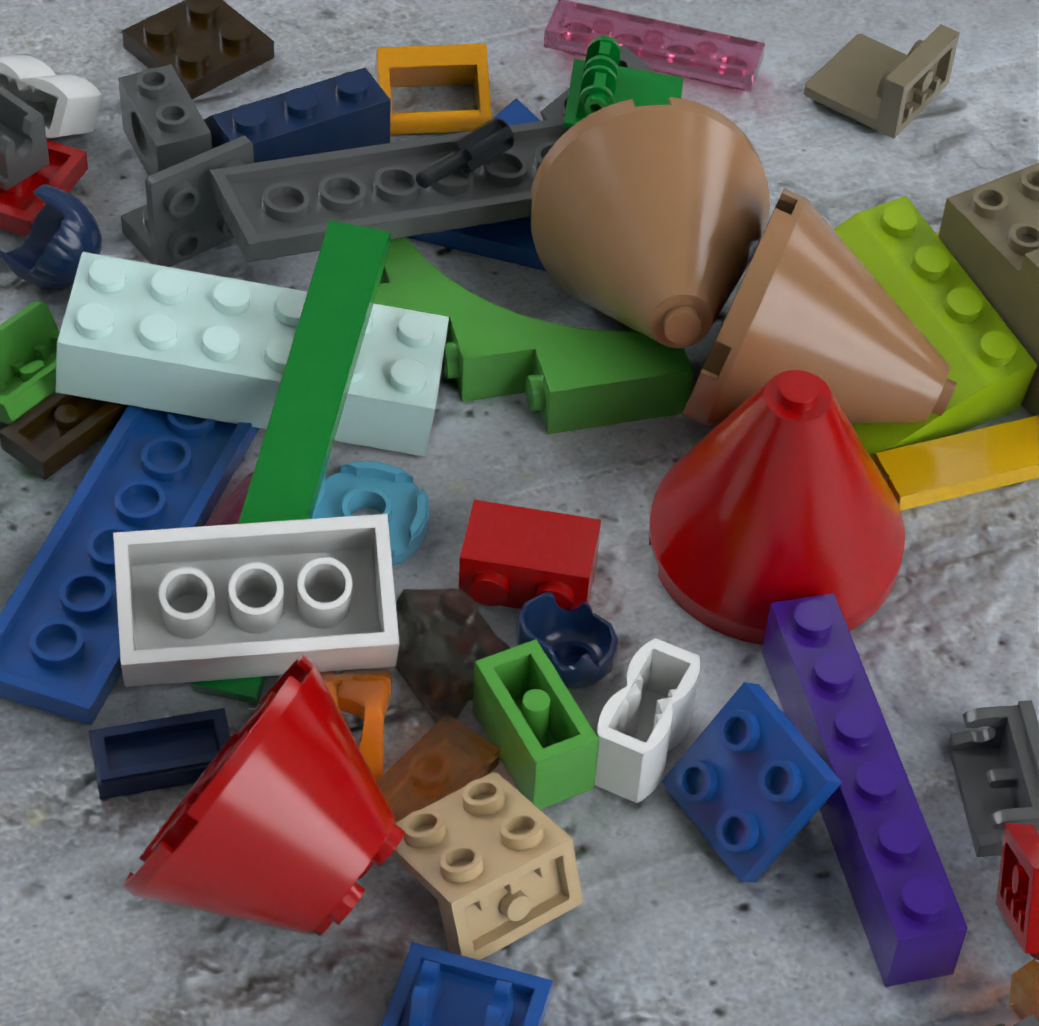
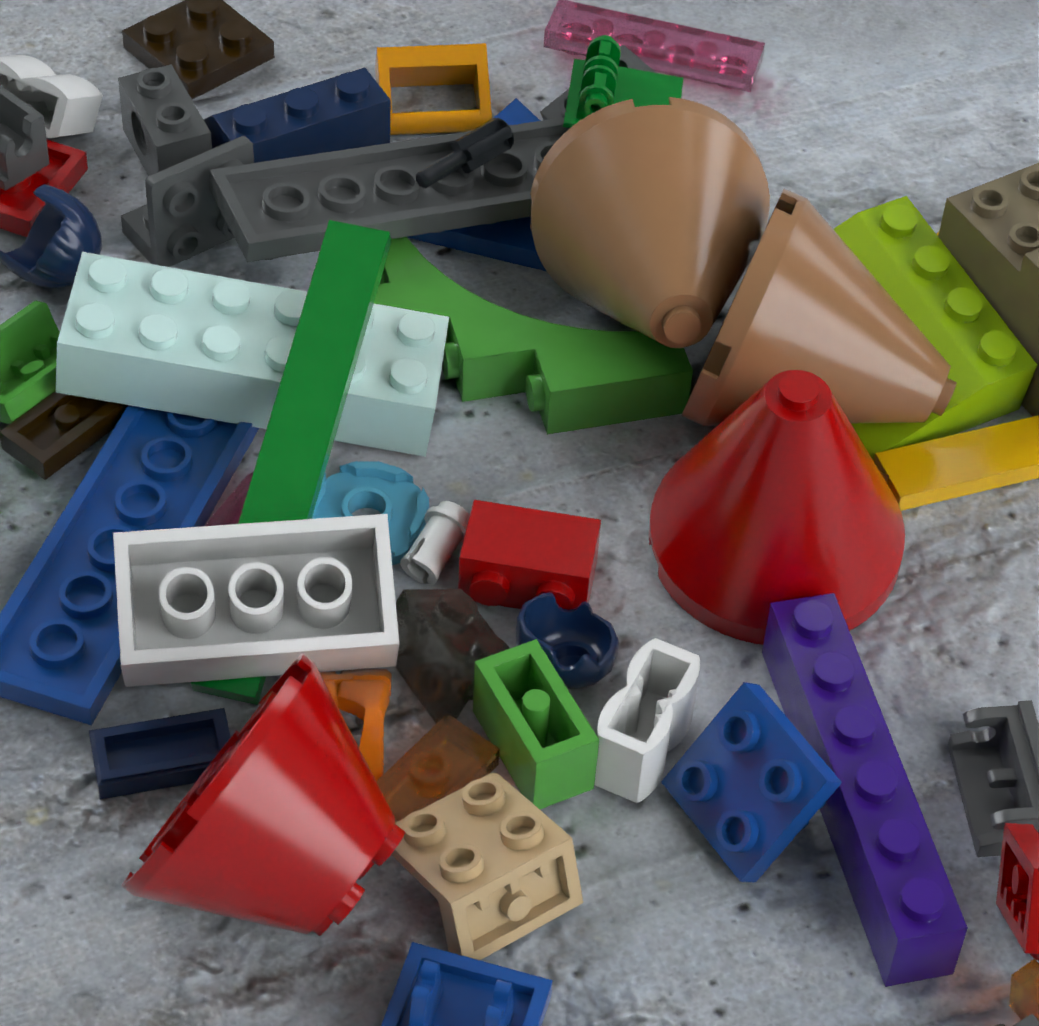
dark tan bracket [804,24,960,139] -> none
none -> white pin [400,501,470,585]

